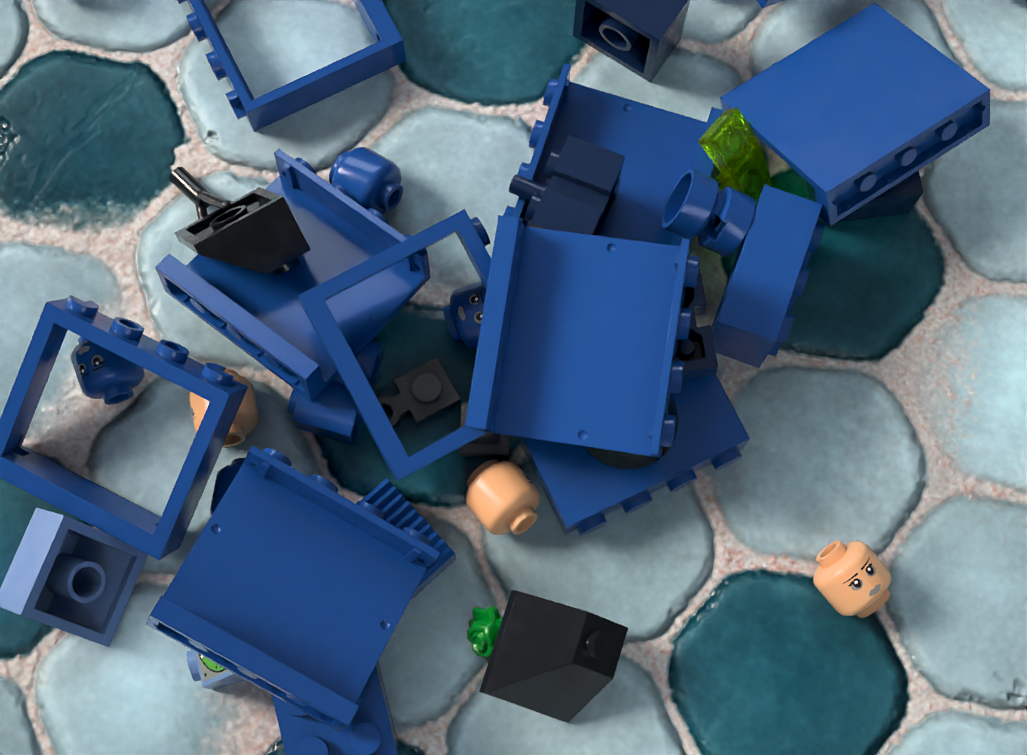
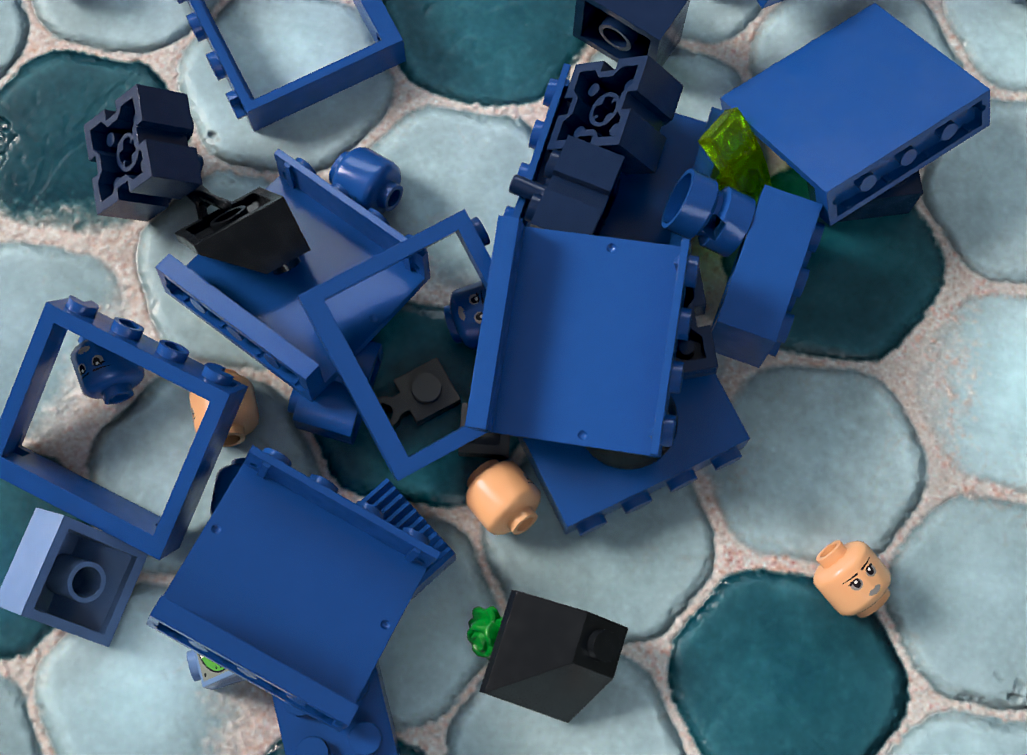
none -> dark blue brick [84,84,204,222]
none -> dark blue brick [547,55,684,175]

